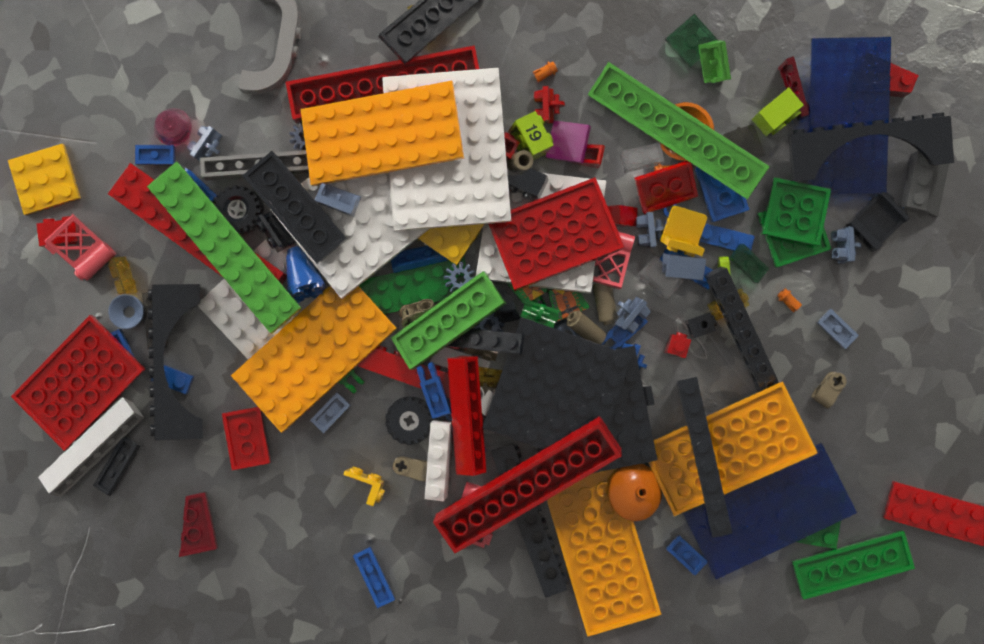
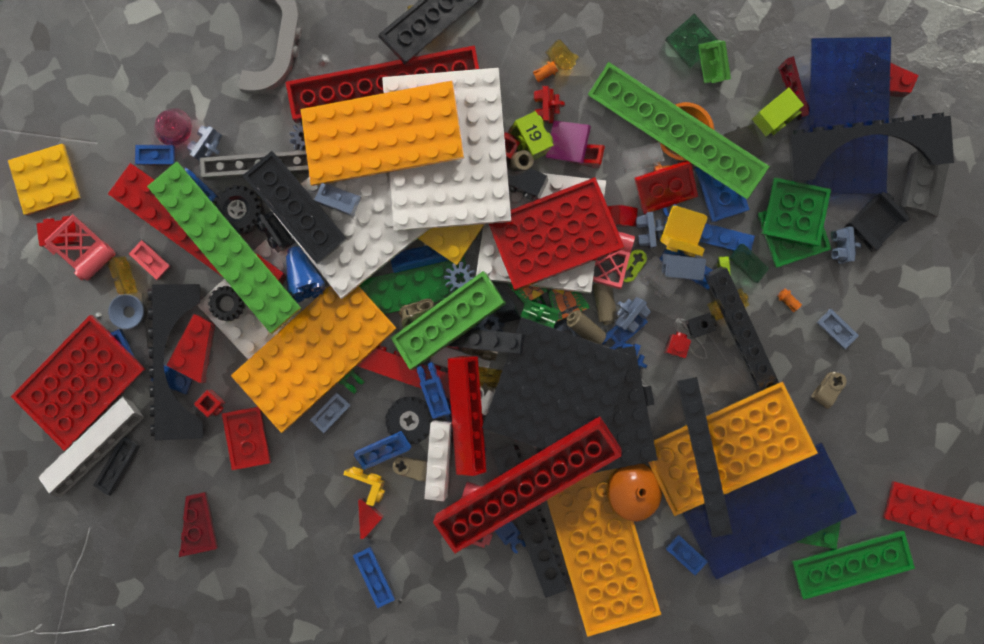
none -> coral plate [129,240,171,280]
none -> red wedge [167,314,216,383]
none -> red brick [194,389,226,417]
none -> black tyre [208,286,246,321]
none -> blue plate [354,431,412,470]
none -> red slope [358,498,384,539]
none -> blue plate [494,521,526,554]
none -> clear yellow bracket [545,39,579,71]
none -> lime beam [619,249,647,283]

